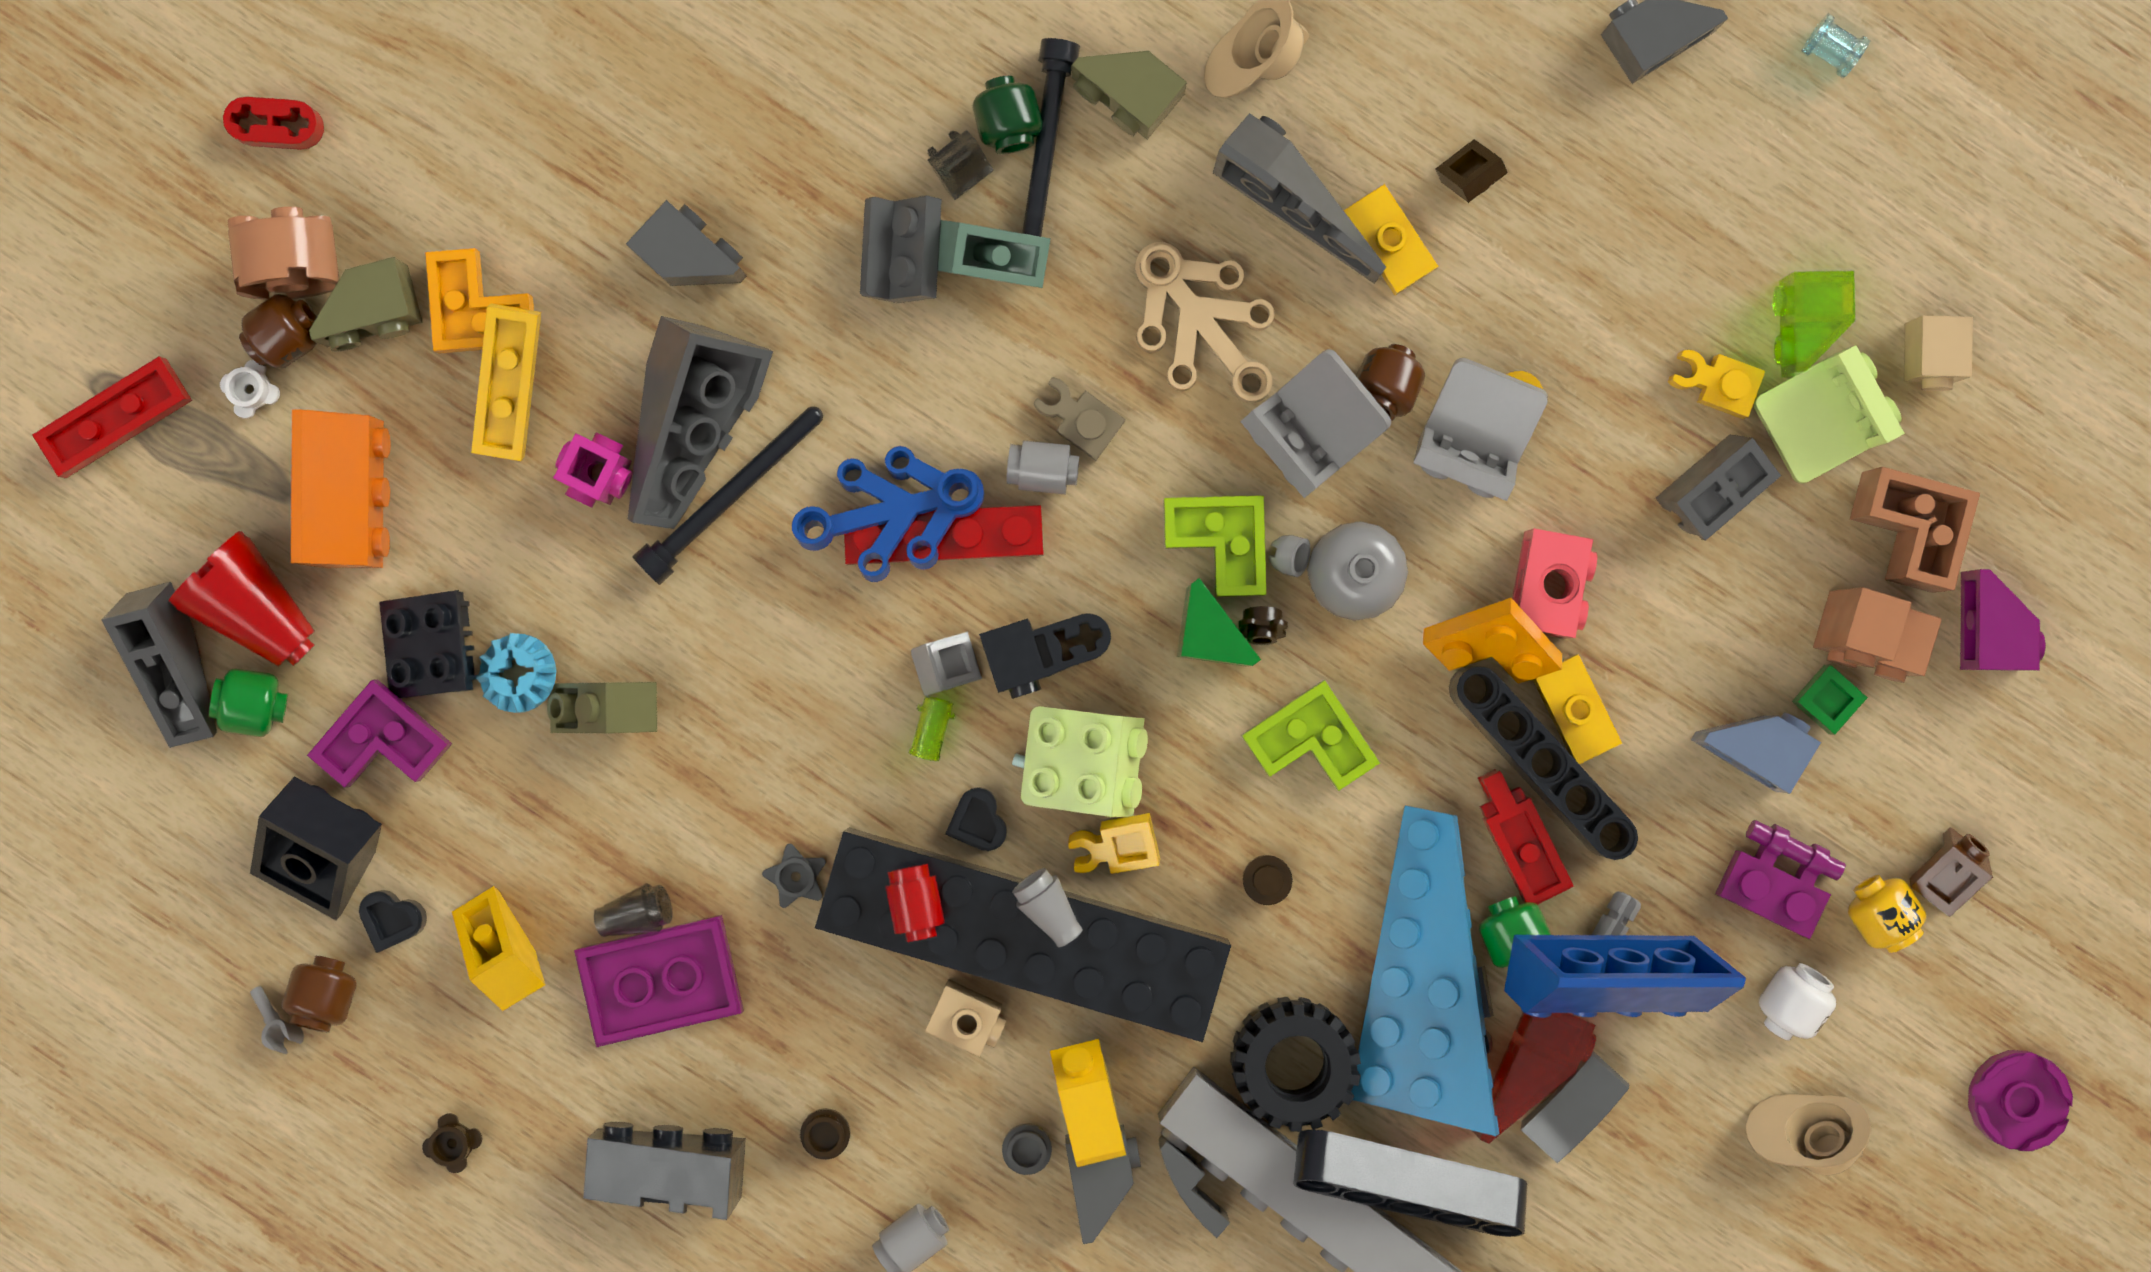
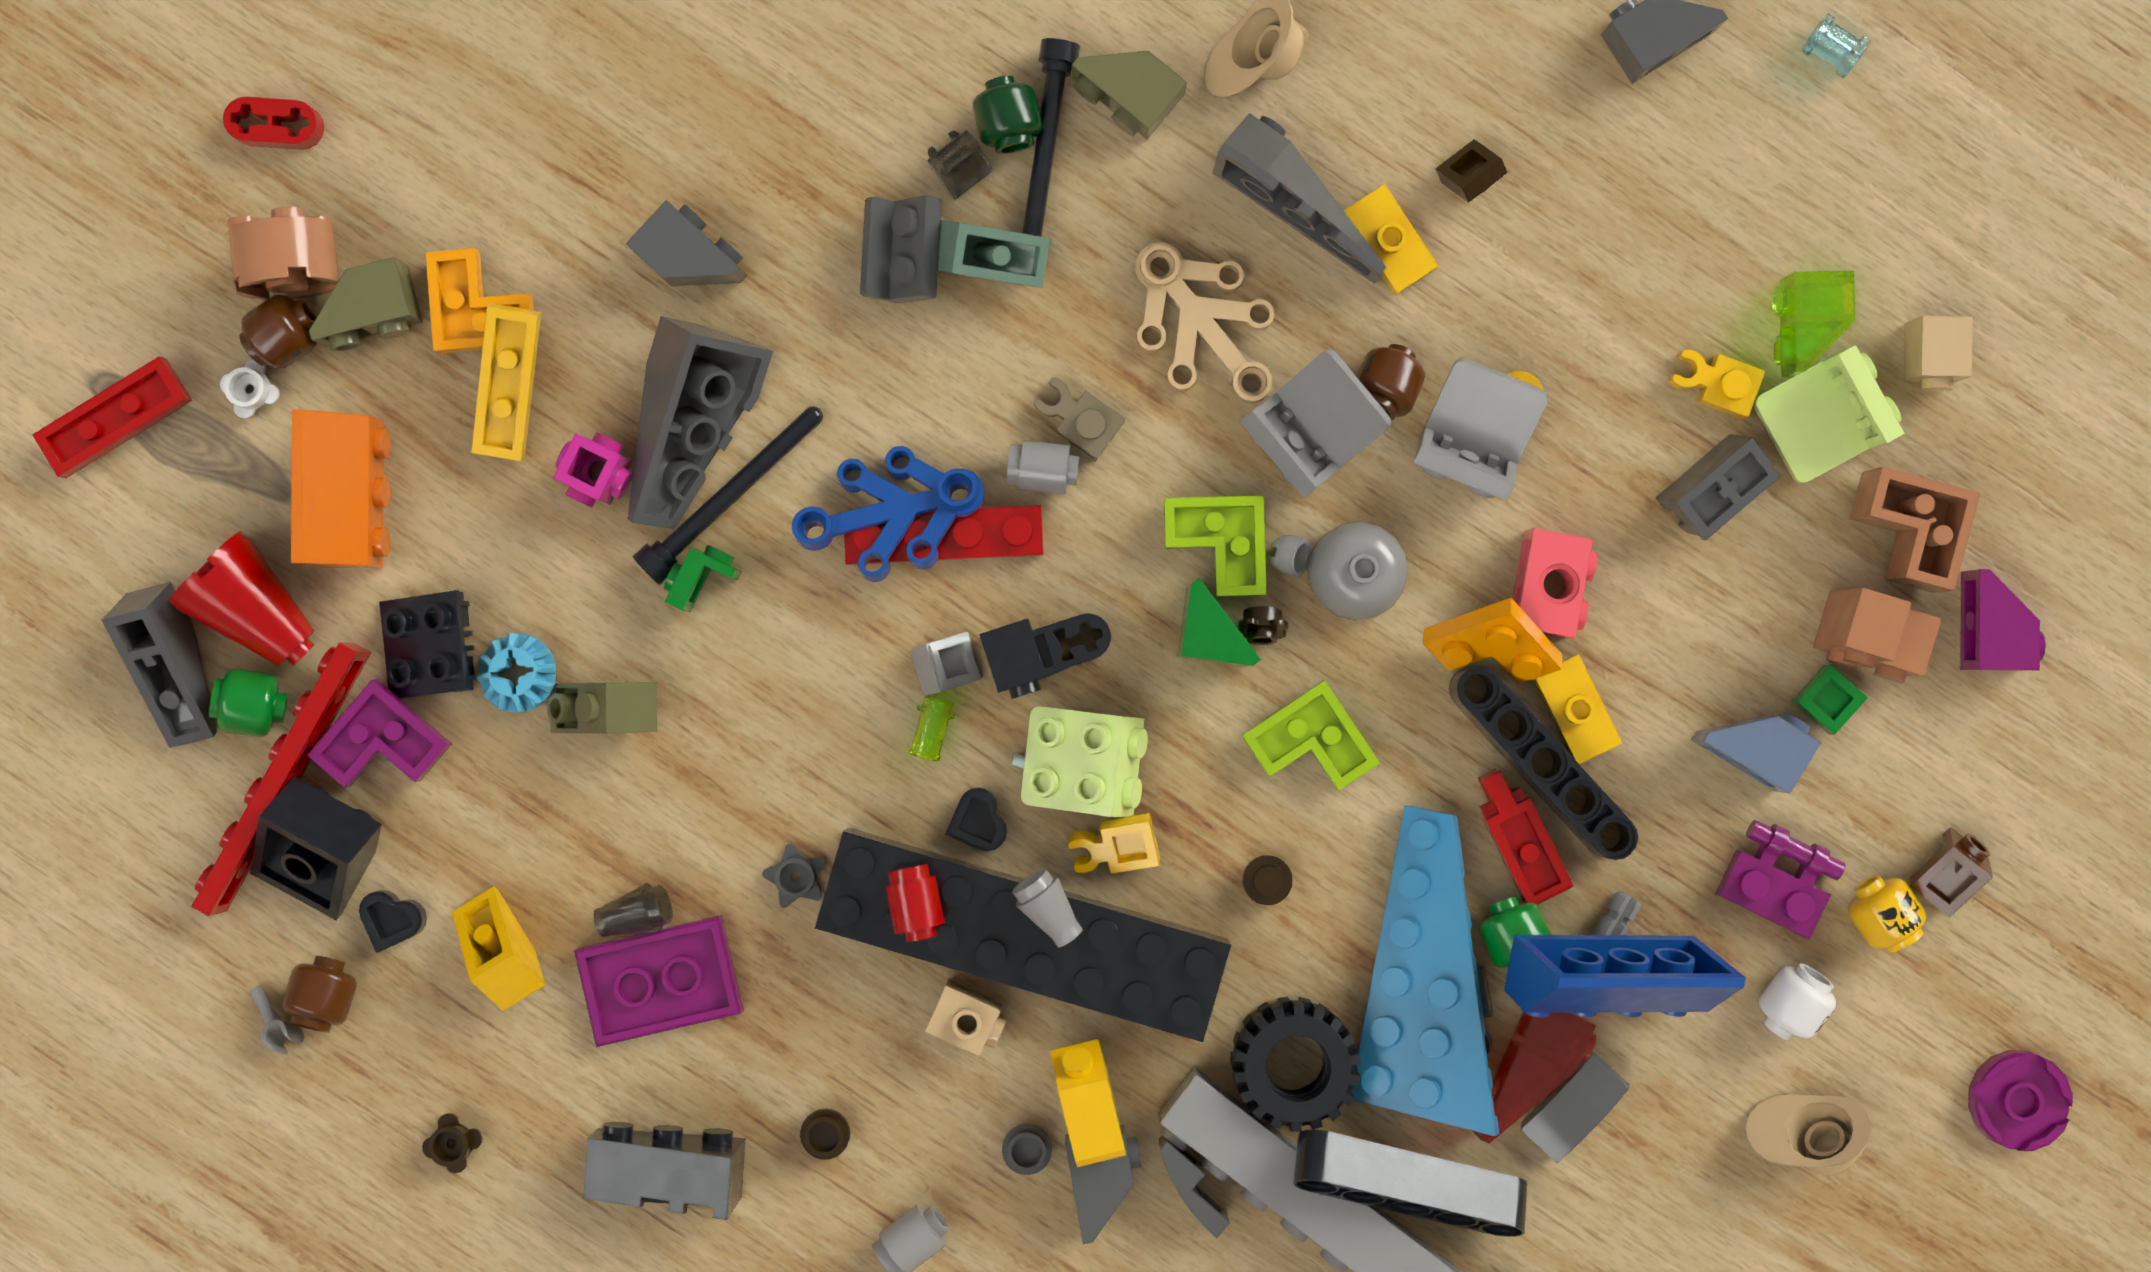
none -> red plate [191,642,372,916]
none -> green bracket [663,545,742,612]

